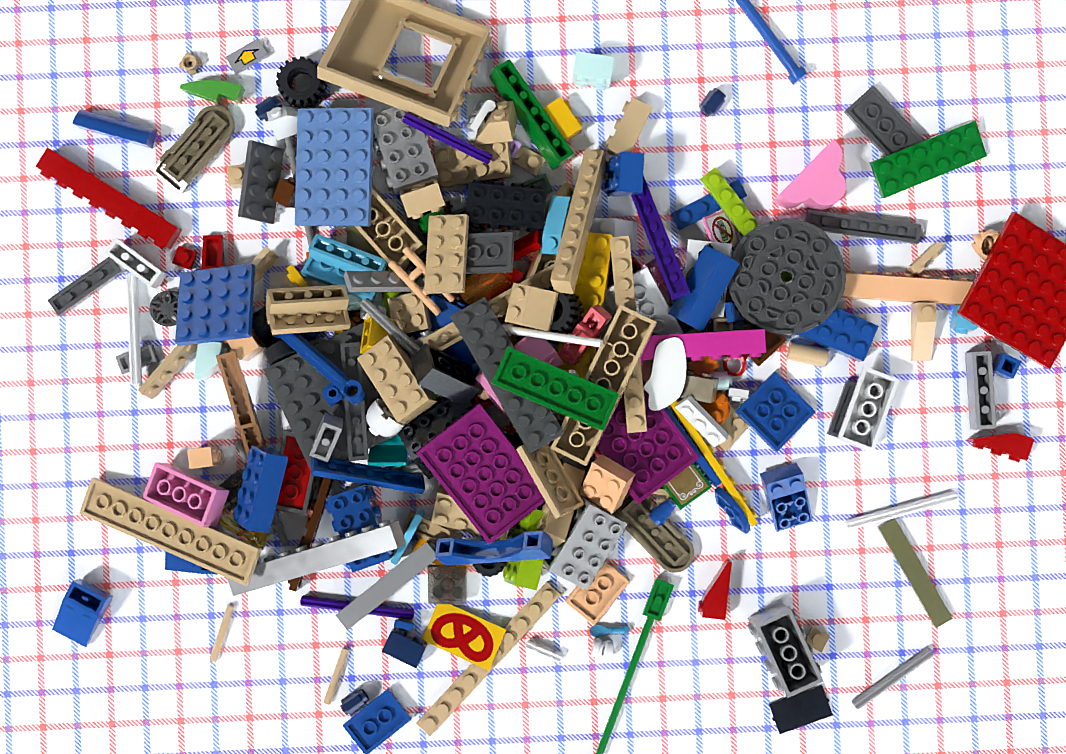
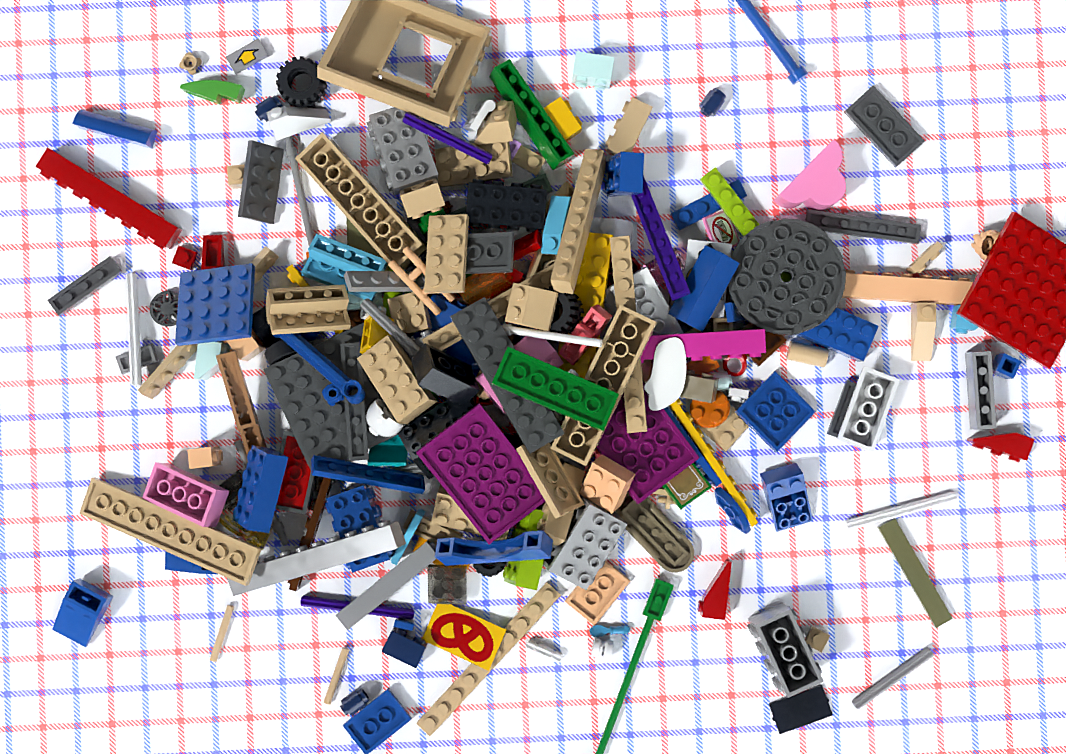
white brick [104,237,168,289] -> none
dark tan piece [152,105,235,194] -> none
reddish brown brick [272,177,296,208] -> none
medium blue plate [294,108,374,227] -> none
light grey slope [309,412,343,462] -> none
blue cone [648,498,677,526] -> none
white plate [675,395,729,447] -> none
green plate [869,120,987,198] -> none

